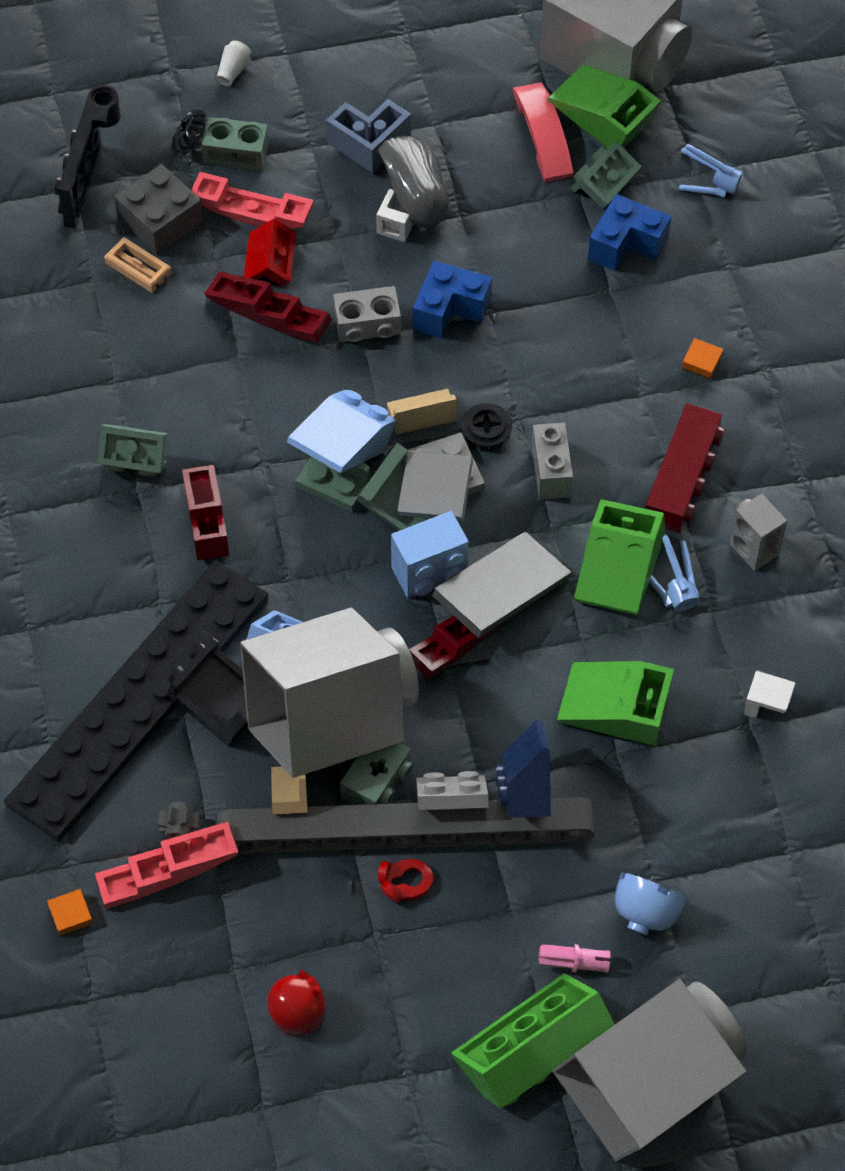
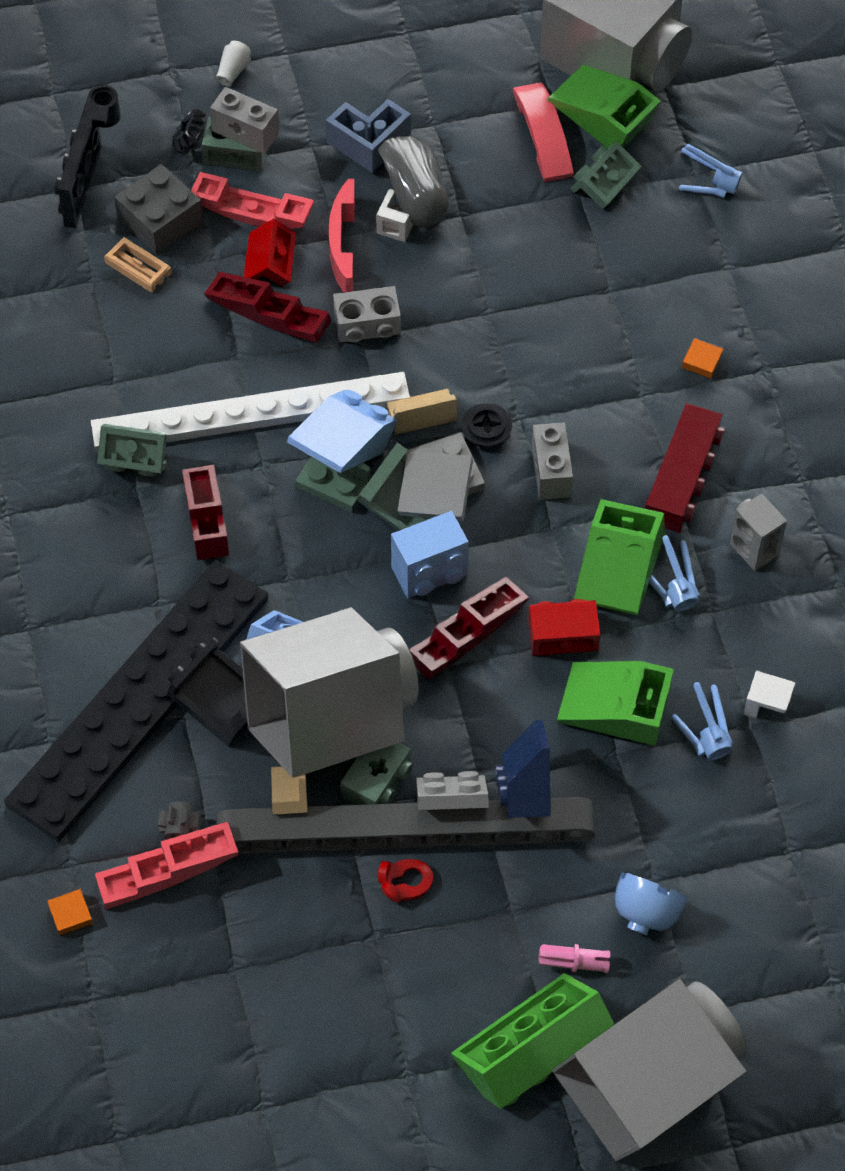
red helmet [267,969,326,1037] -> none
blue brick [413,260,492,338] -> none
tile [432,531,571,638] -> none
blue brick [587,194,672,271] -> none
none -> white plate [91,372,410,453]
none -> light grey brick [210,87,279,154]
none -> coral slope [329,179,355,293]
none -> red brick [528,599,600,656]
none -> light blue plant [671,682,733,760]

